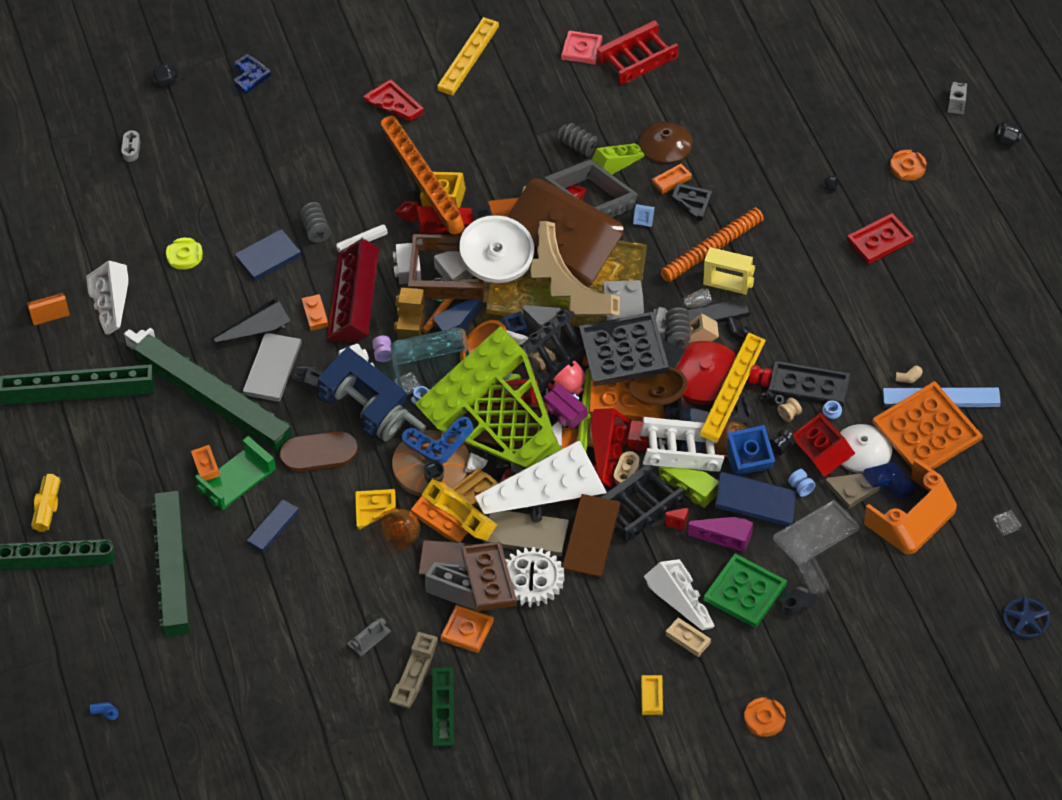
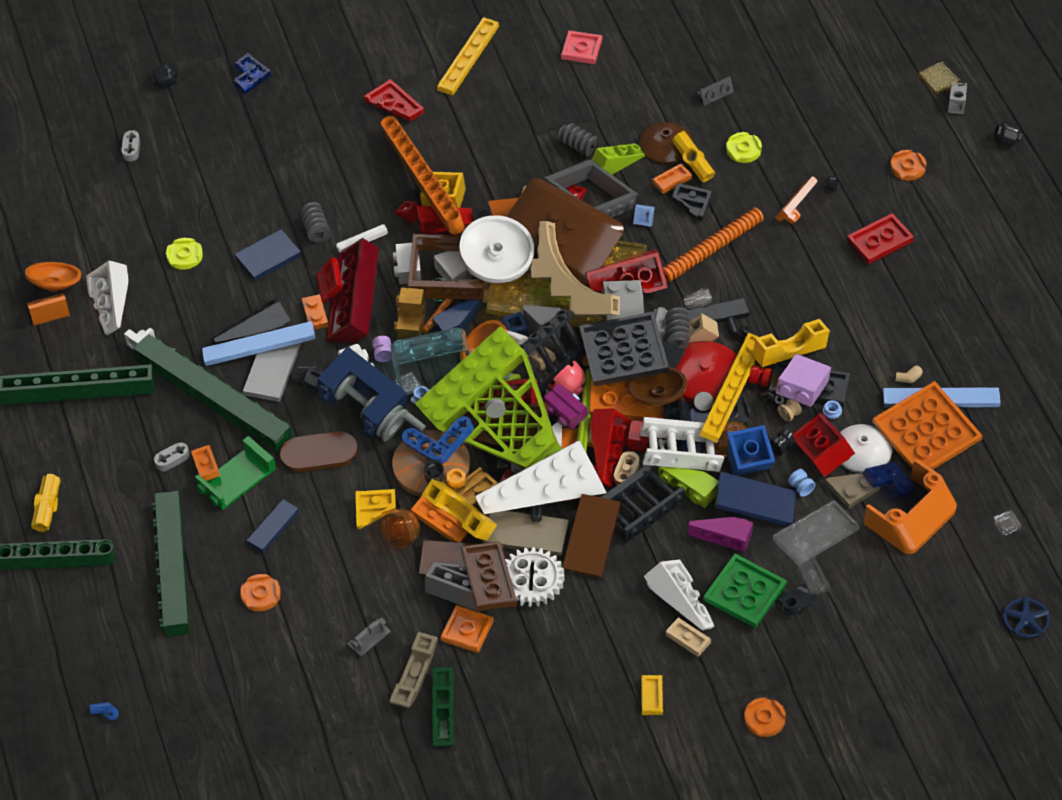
white tile [464,453,488,473] -> none
red fence [597,20,678,86] -> none
red slope [665,508,689,530] -> none
light yellow window [703,247,755,295] -> none
none -> orange dish [25,262,81,292]
none -> light grey beam [154,443,189,471]
none -> light blue tile [202,321,316,366]
none -> orange tile [240,574,281,611]
none -> red plate [316,257,343,303]
none -> light orange tile [446,469,466,489]
none -> light grey tile [485,399,506,418]
none -> red wedge [586,249,668,293]
none -> yellow piece [672,131,715,183]
none -> light grey tile [694,392,713,411]
none -> dark grey hinge [696,76,734,106]
none -> neon yellow tile [726,132,762,163]
none -> yellow arch [752,319,830,367]
none -> hinge [775,176,817,224]
none -> lavender brick [776,354,831,407]
none -> clear yellow piece [918,62,960,94]

